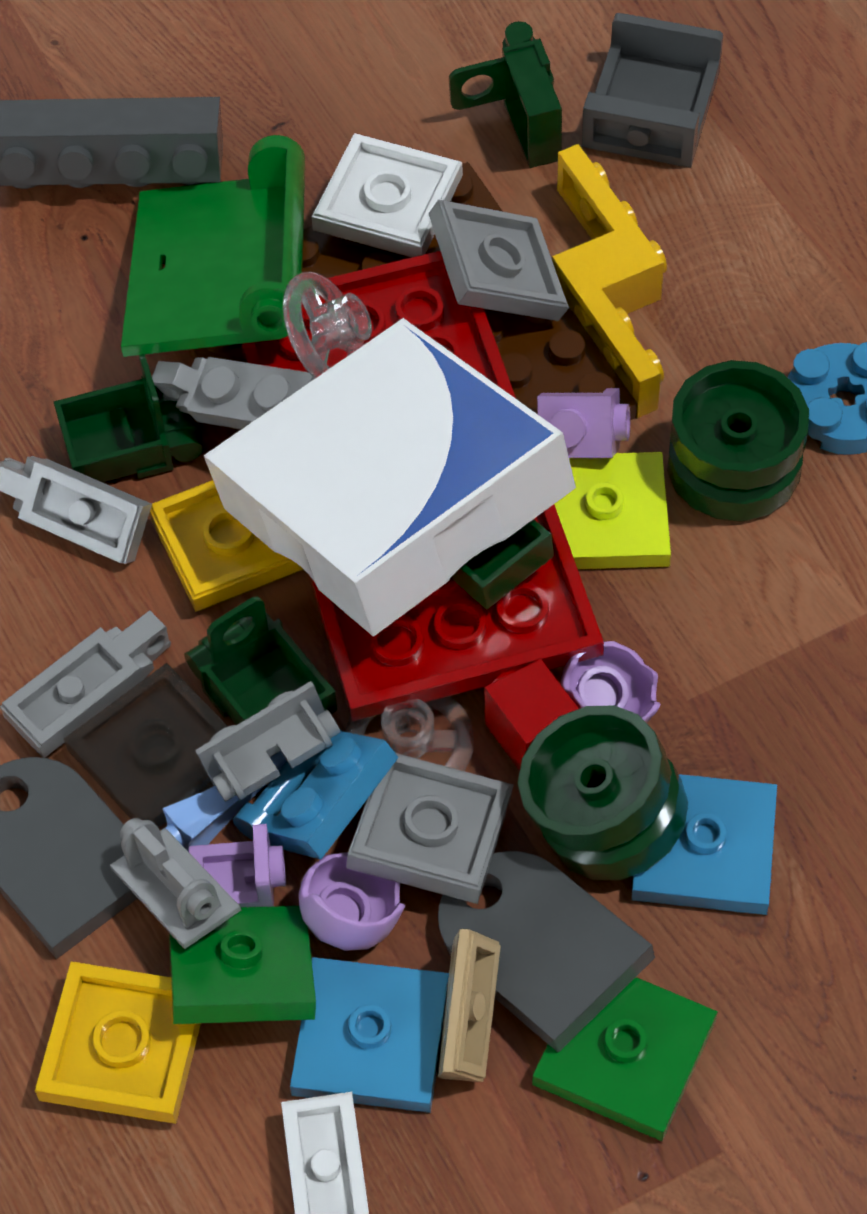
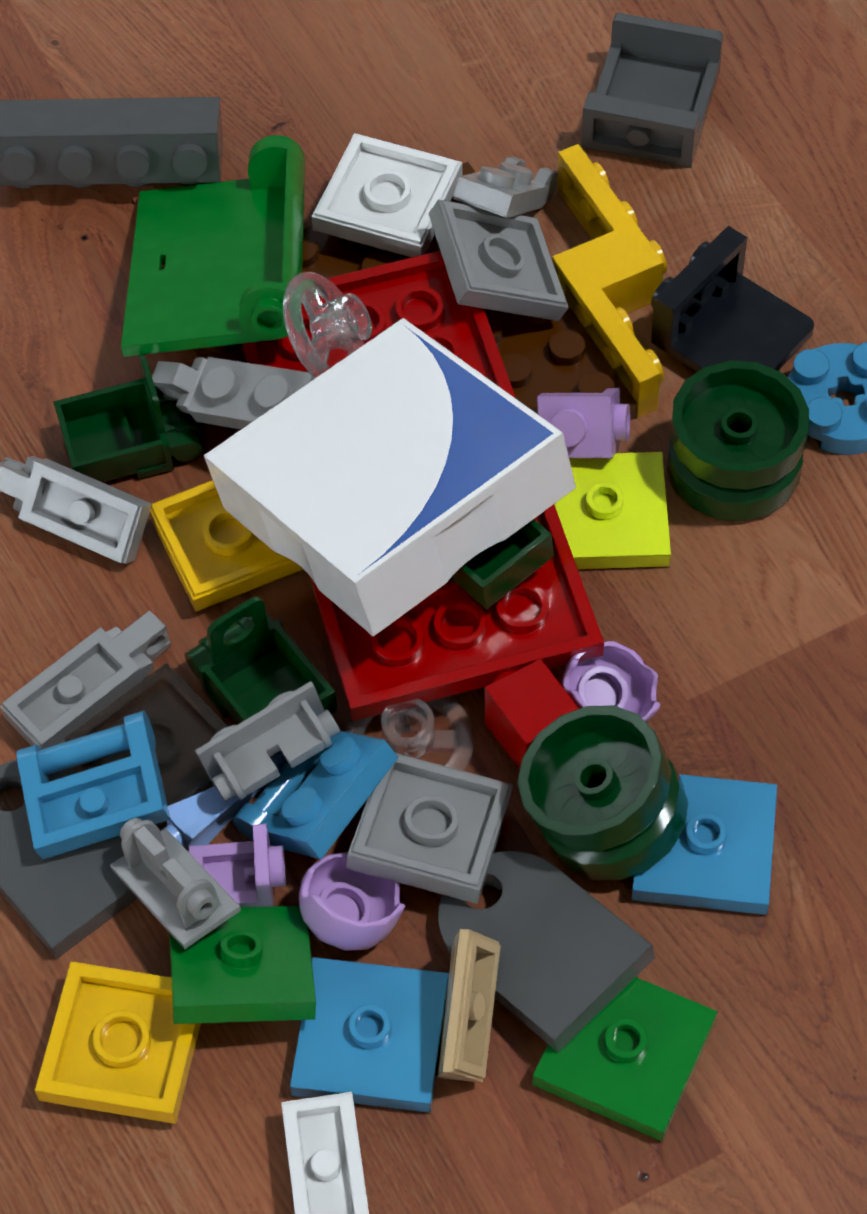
dark green piece [449,21,562,168] -> none
none -> dark azure plate [16,710,170,860]
none -> light grey hinge [453,156,558,218]
none -> black bracket [651,226,814,372]

